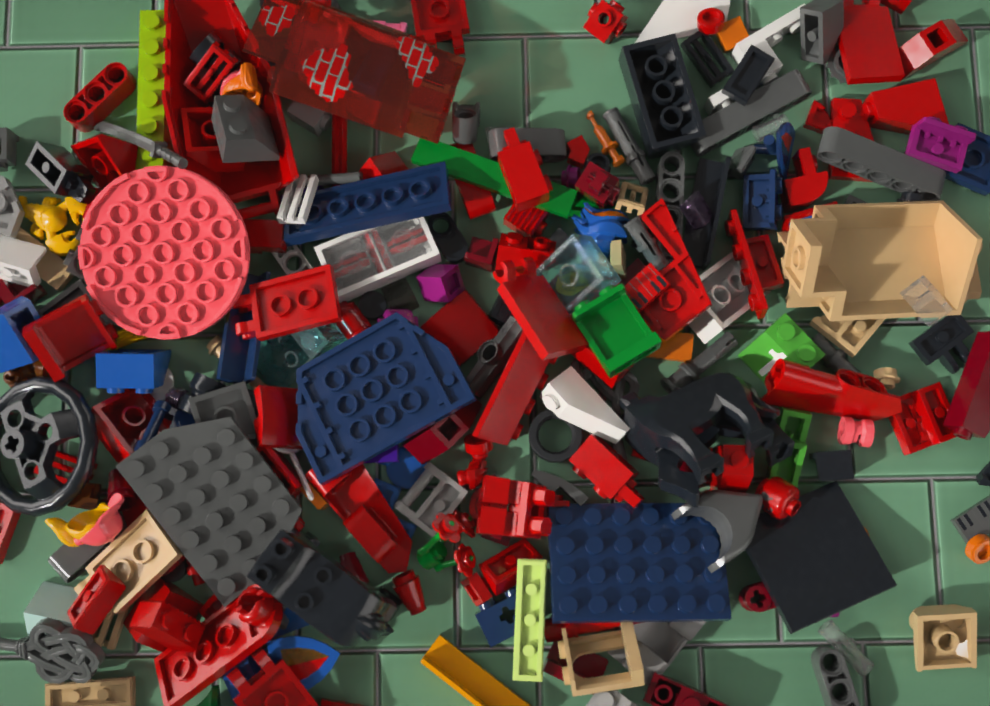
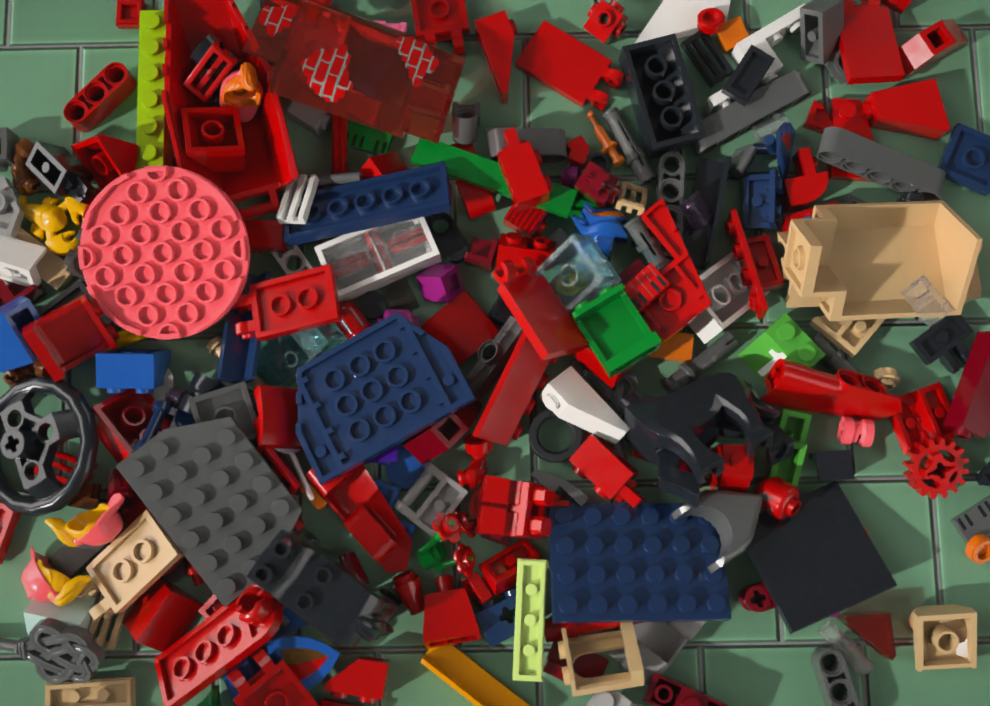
red slope [67,564,126,634] -> none
dark grey sword [94,121,188,169] -> none
red brick [130,600,205,652] -> none
dark grey slope [211,95,280,163] -> none
tan tile [610,240,626,279] -> none
magenta bracket [905,117,977,173] -> none
none -> reddish brown arm [10,138,41,197]
none -> hair [21,547,92,606]
none -> red tile [115,0,147,29]
none -> red slope [323,655,391,703]
none -> green tile [347,118,394,155]
none -> red torso [423,575,481,649]
none -> red slope [474,10,517,104]
none -> red tile [515,20,624,111]
none -> clear red slope [837,610,896,660]
none -> red gear [902,435,970,499]

